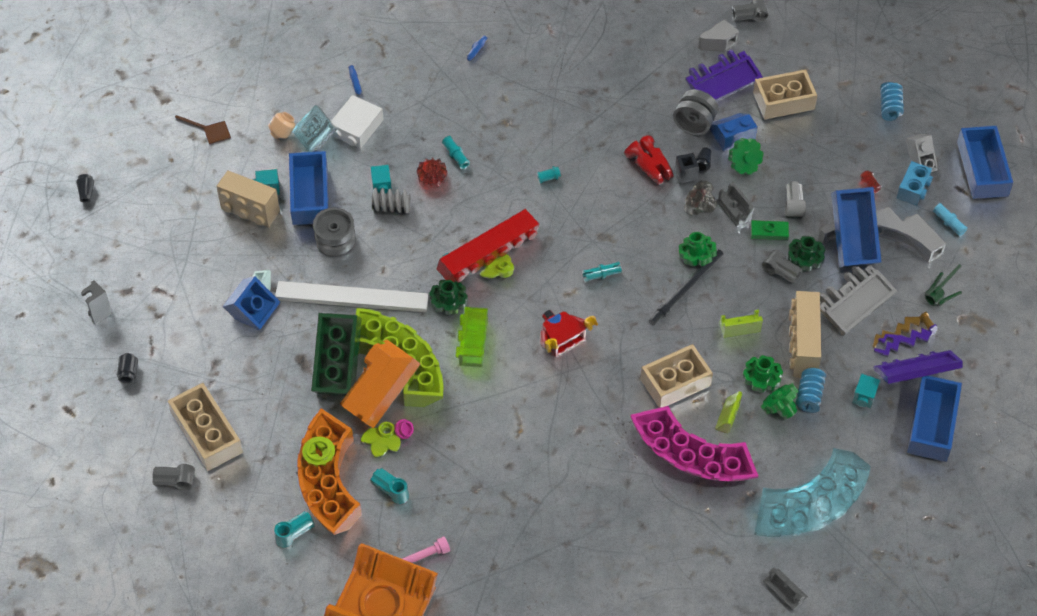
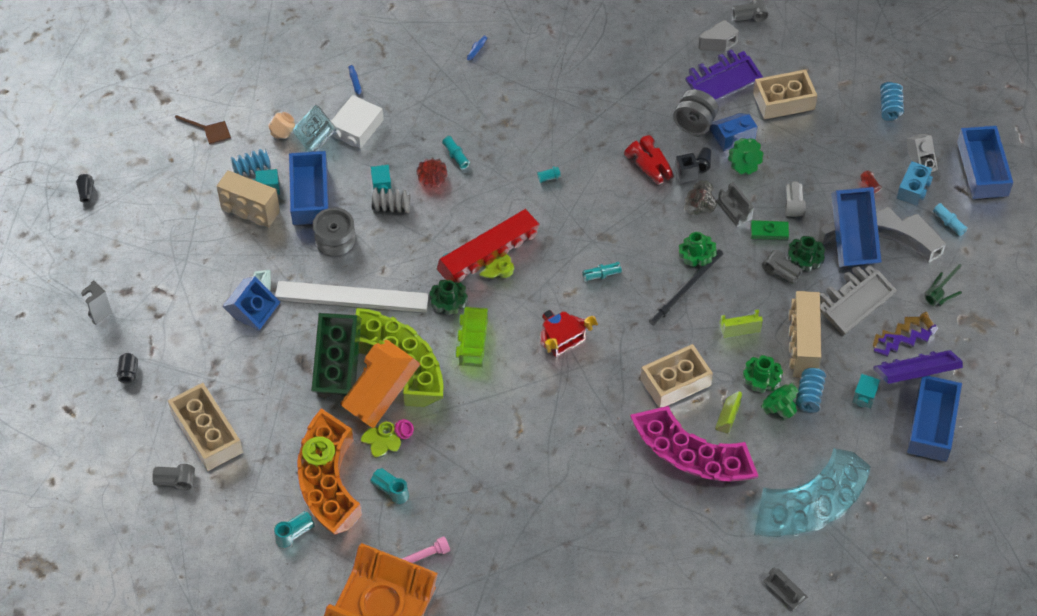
none -> dark azure piece [230,149,271,176]

